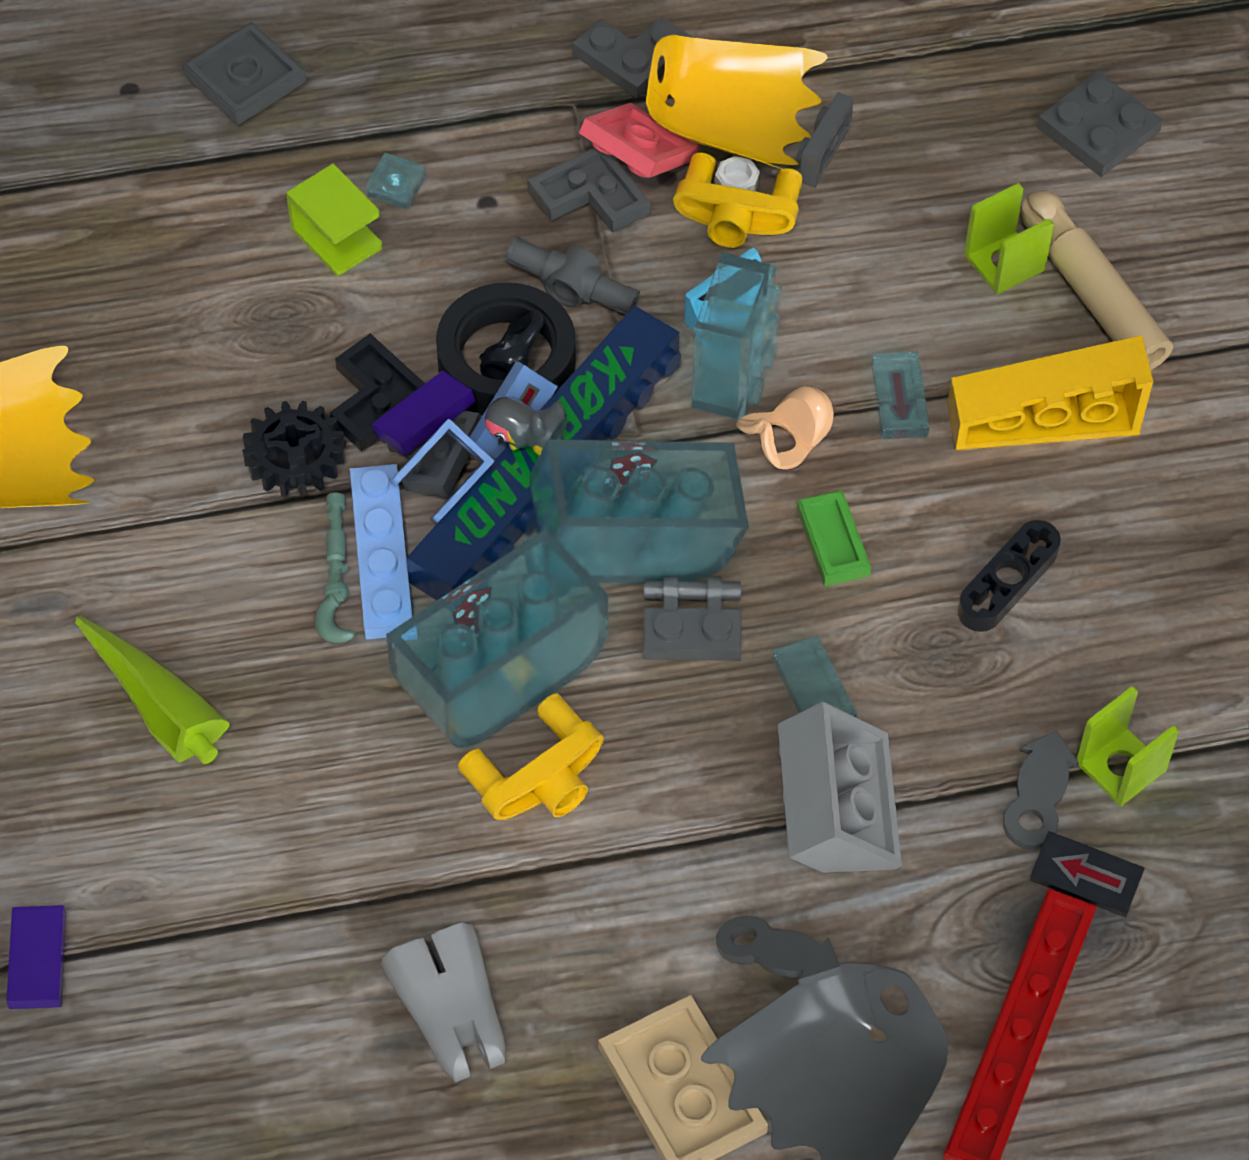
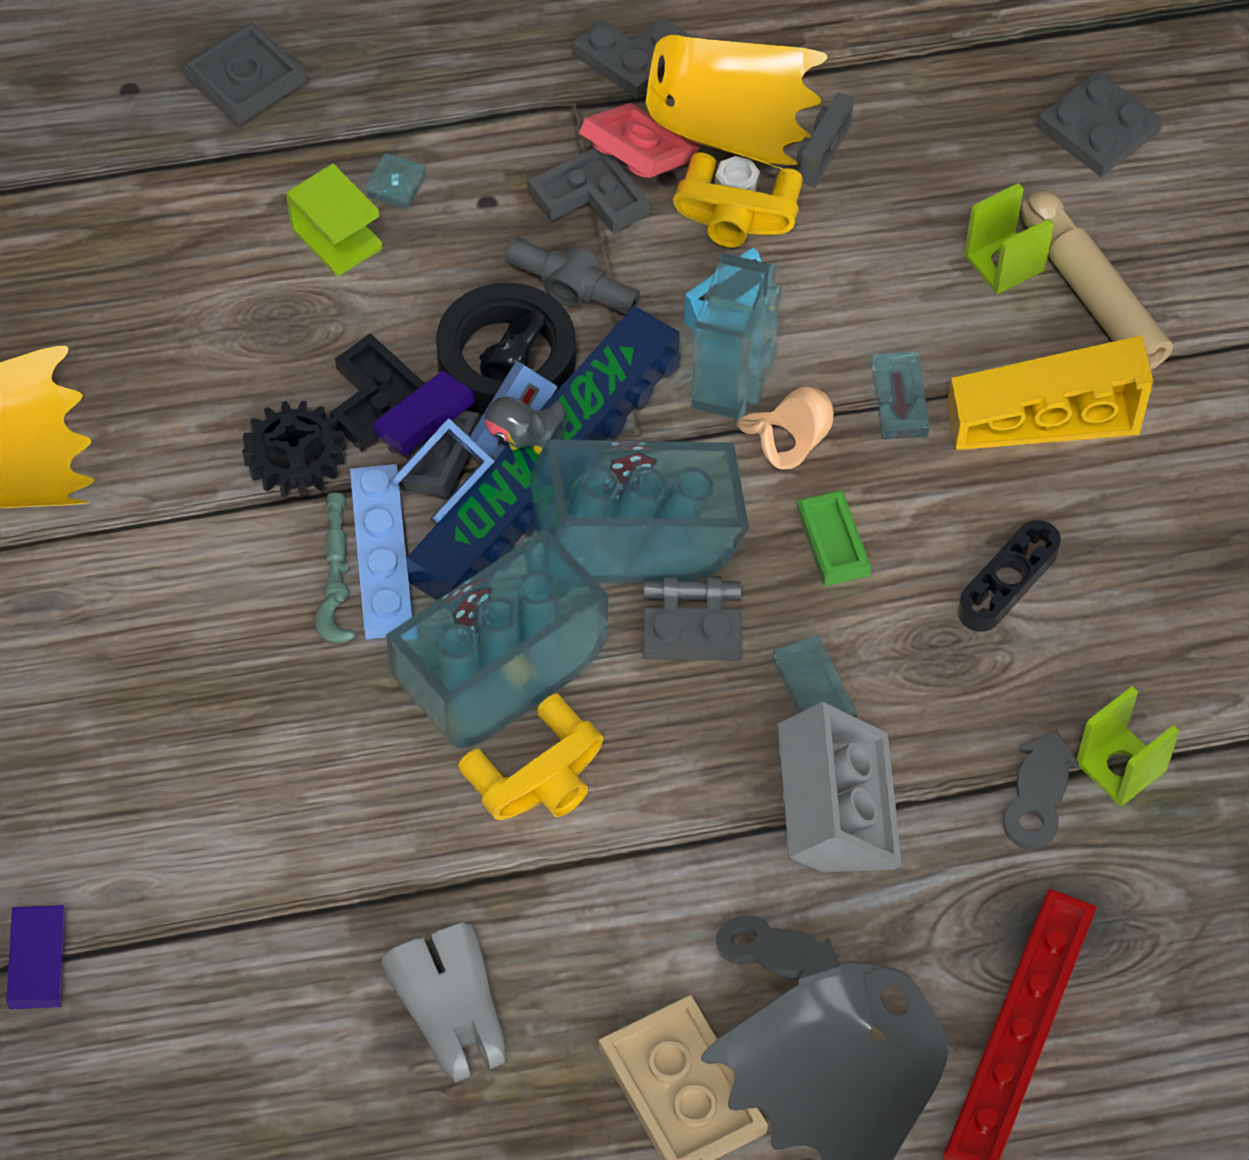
lime piece [75,616,230,764] -> none
black tile [1030,831,1145,918] -> none

